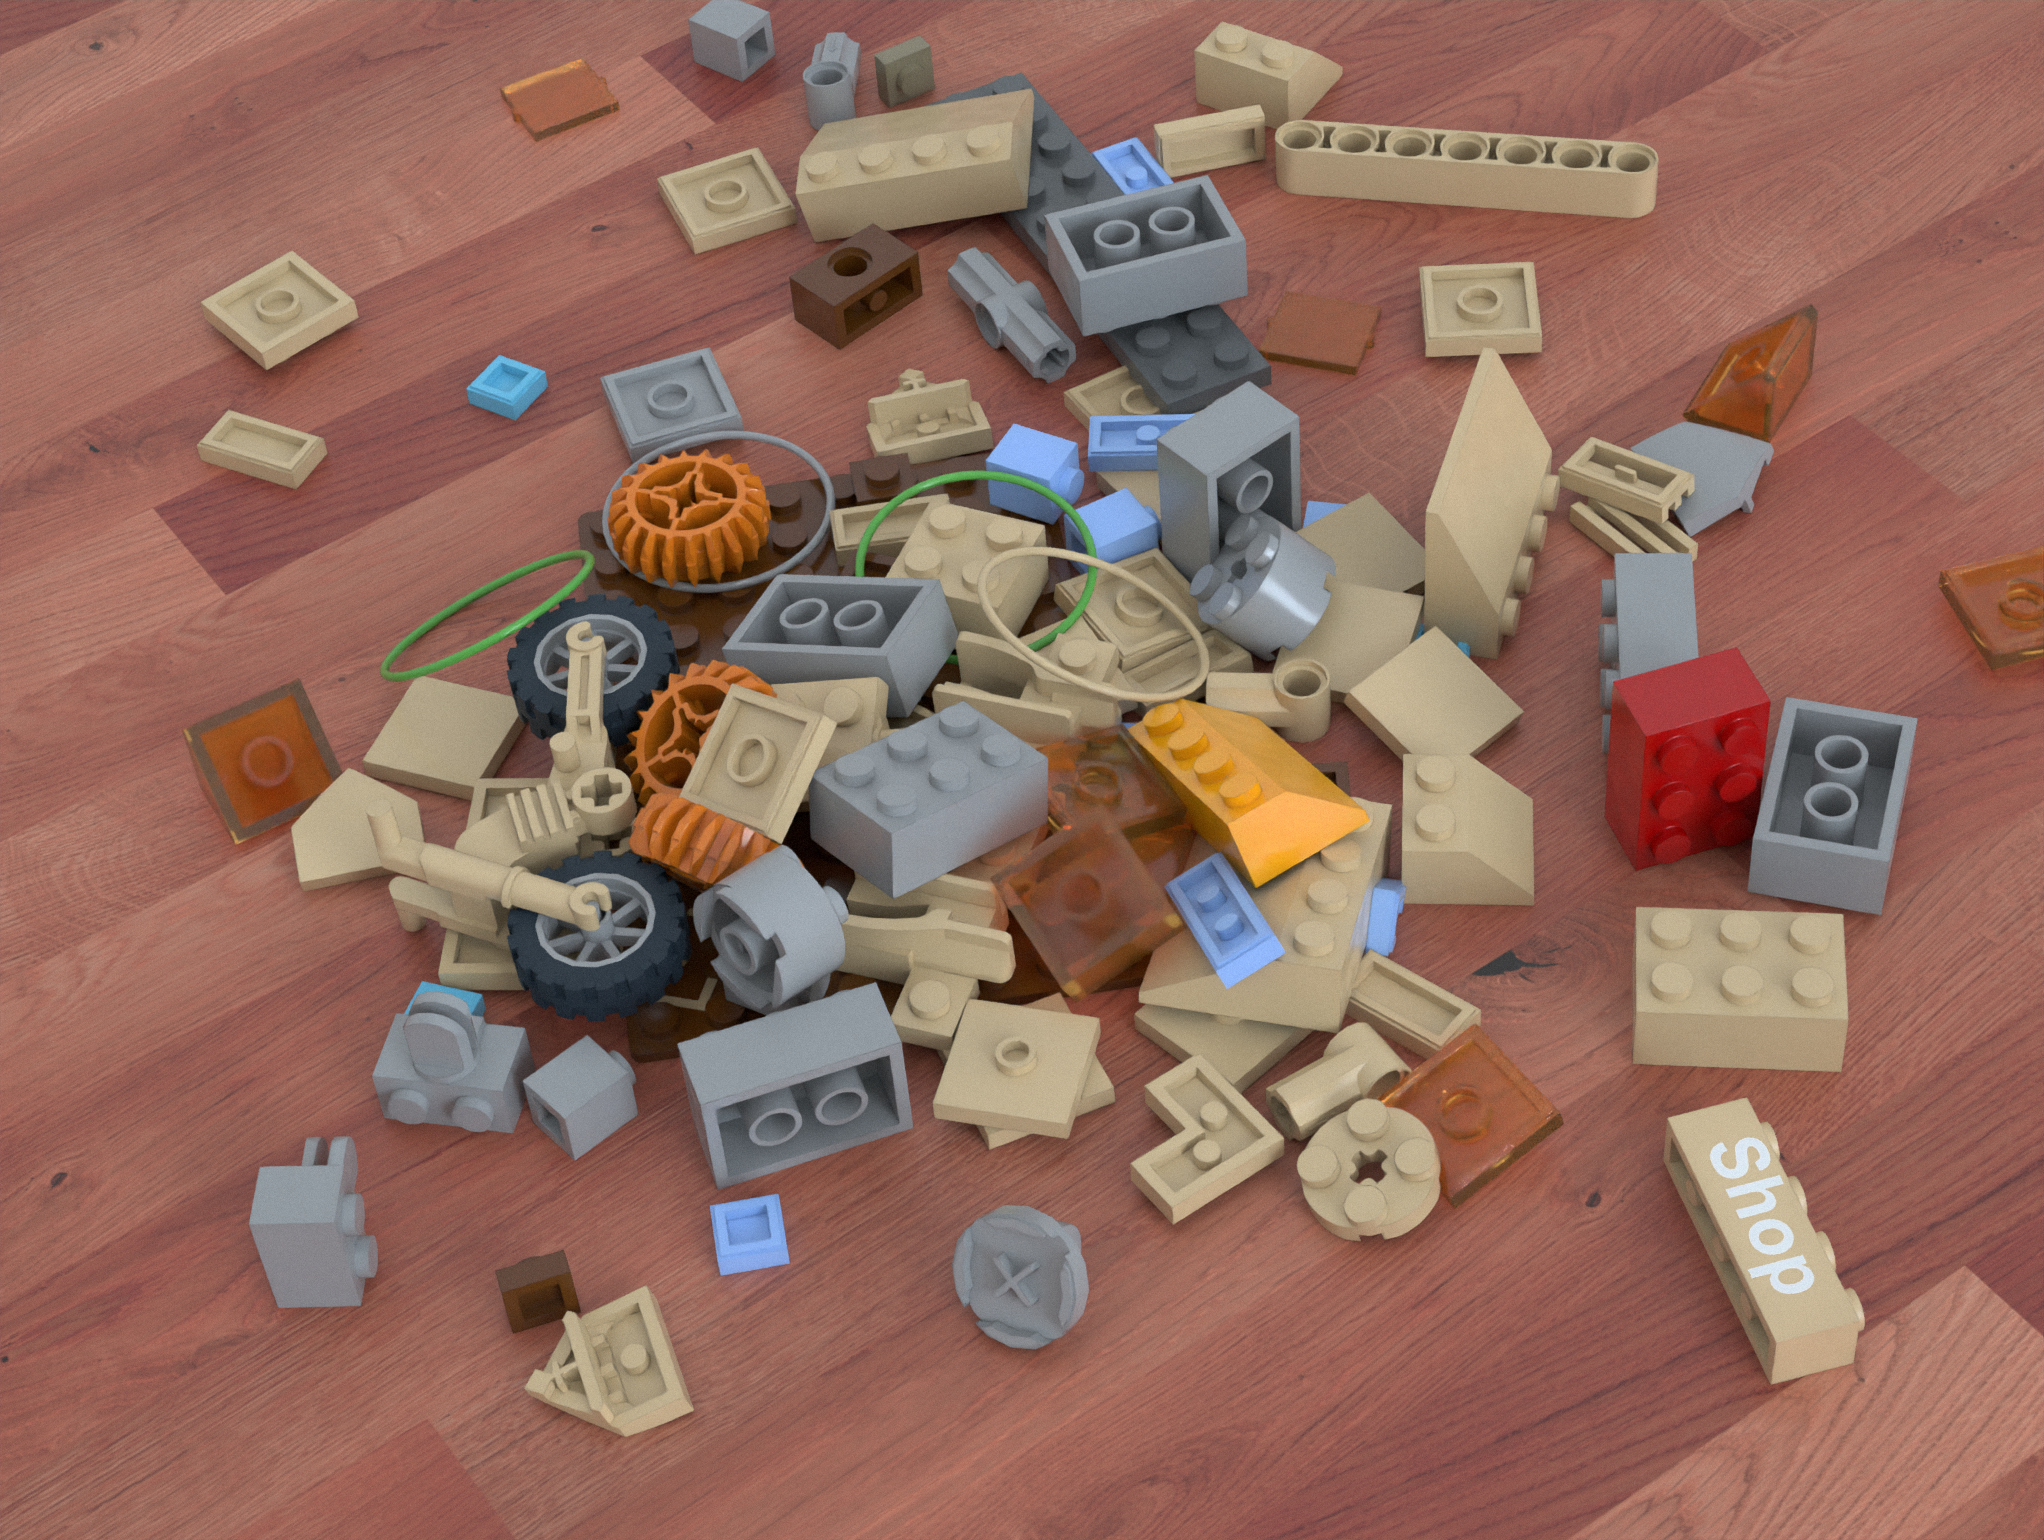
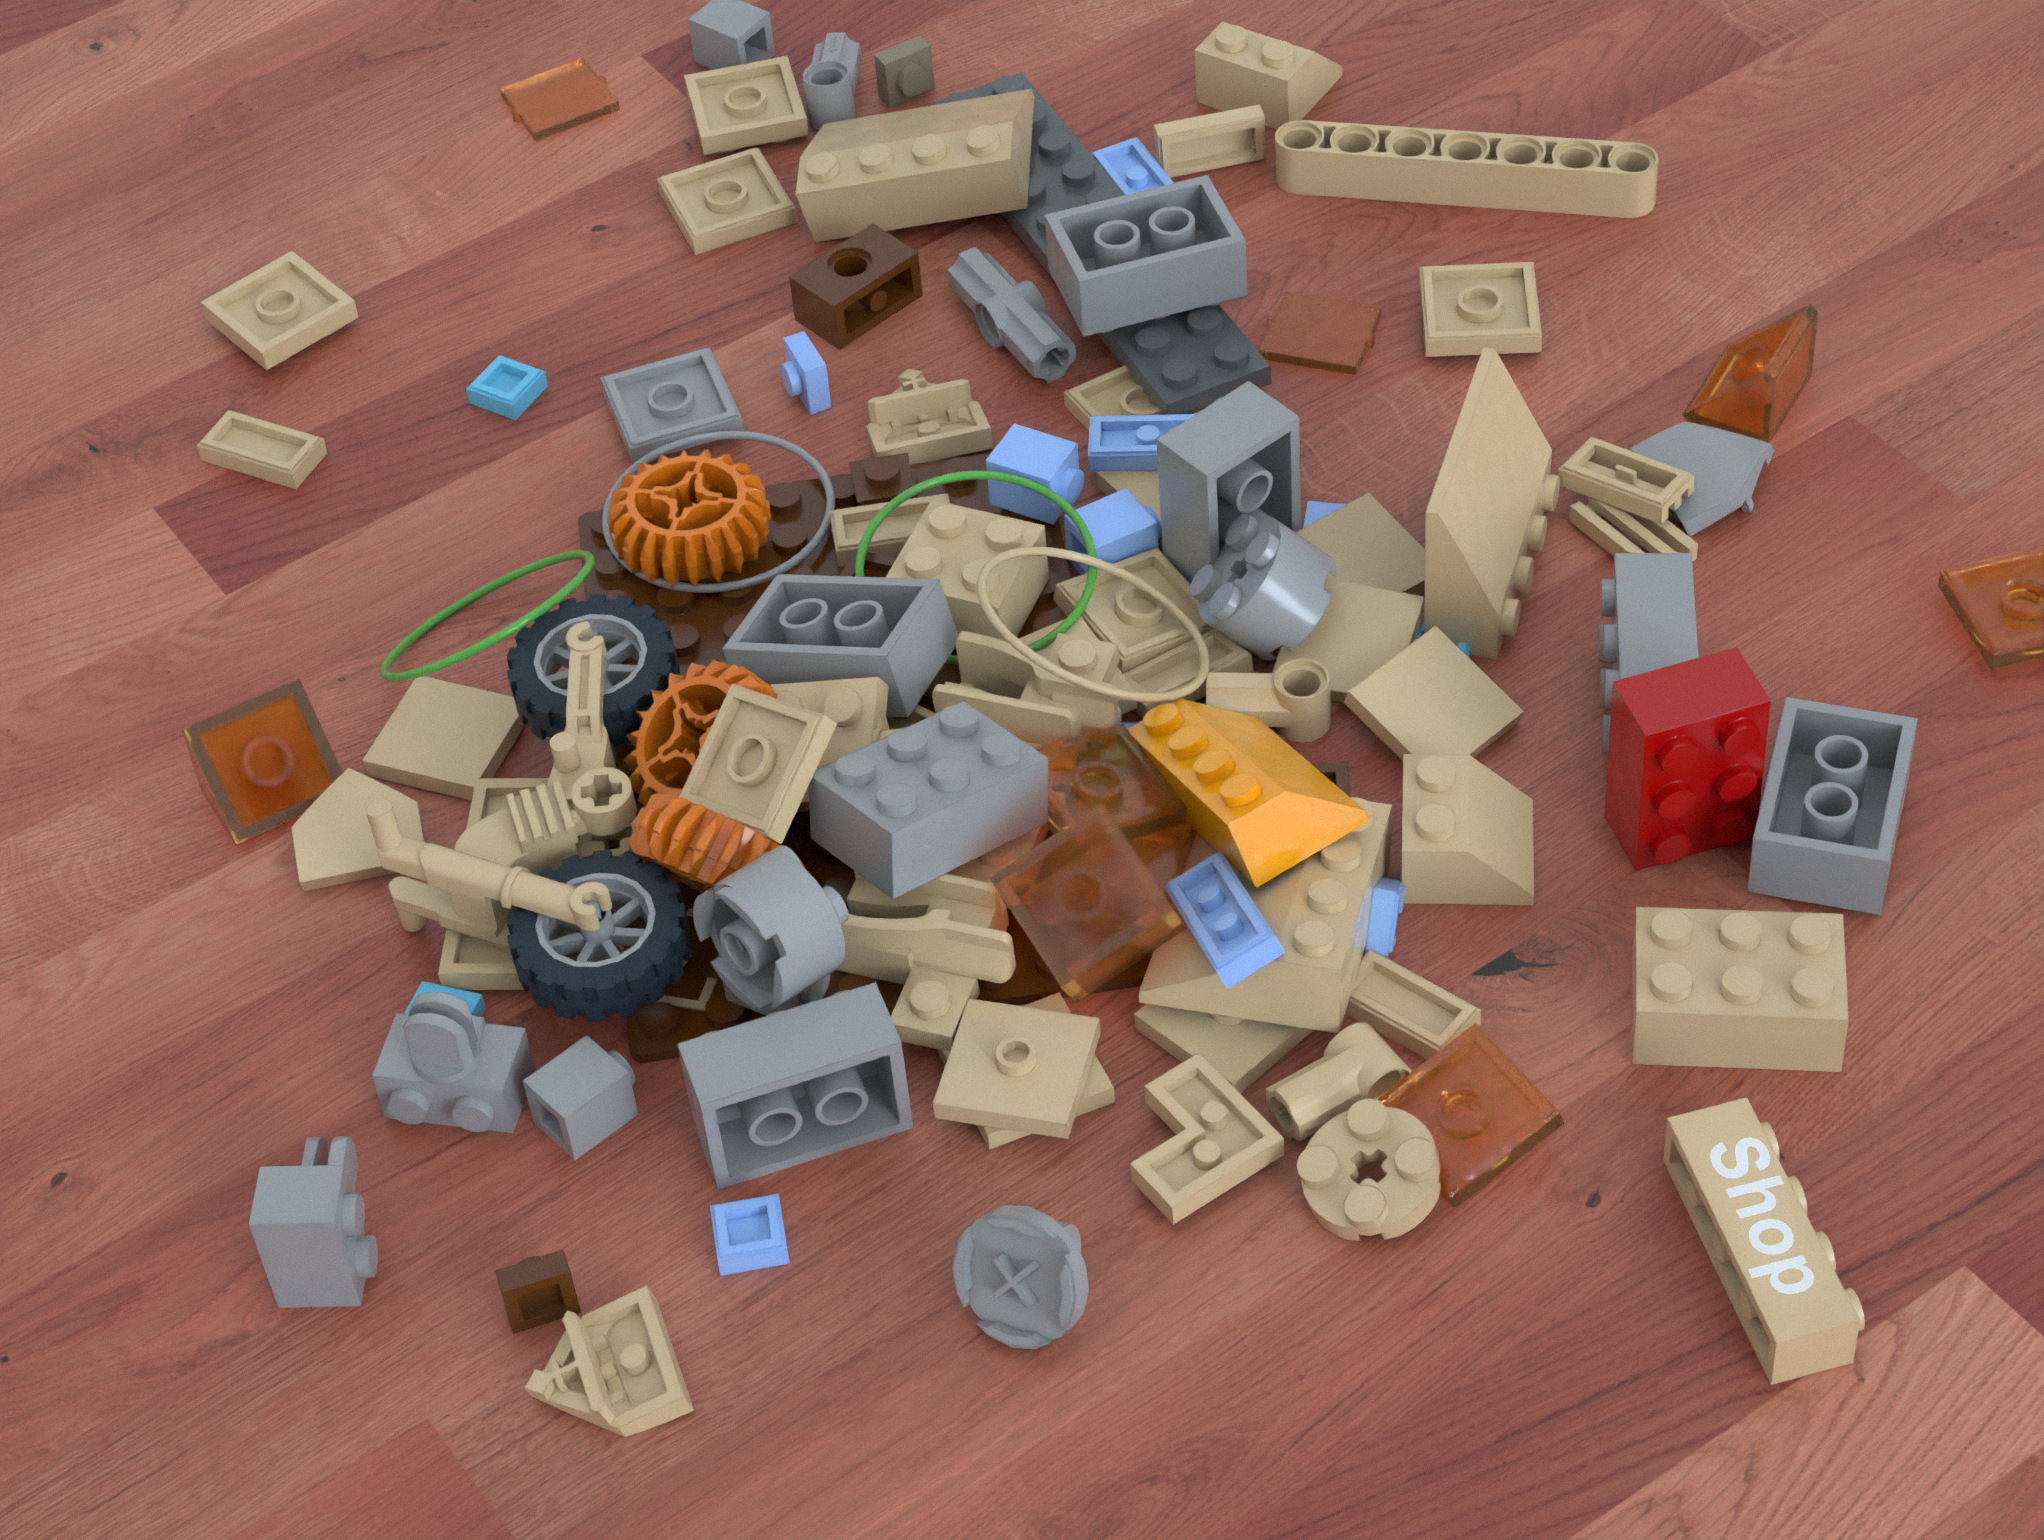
none -> tan plate [684,56,809,155]
none -> light blue plate [780,331,832,415]

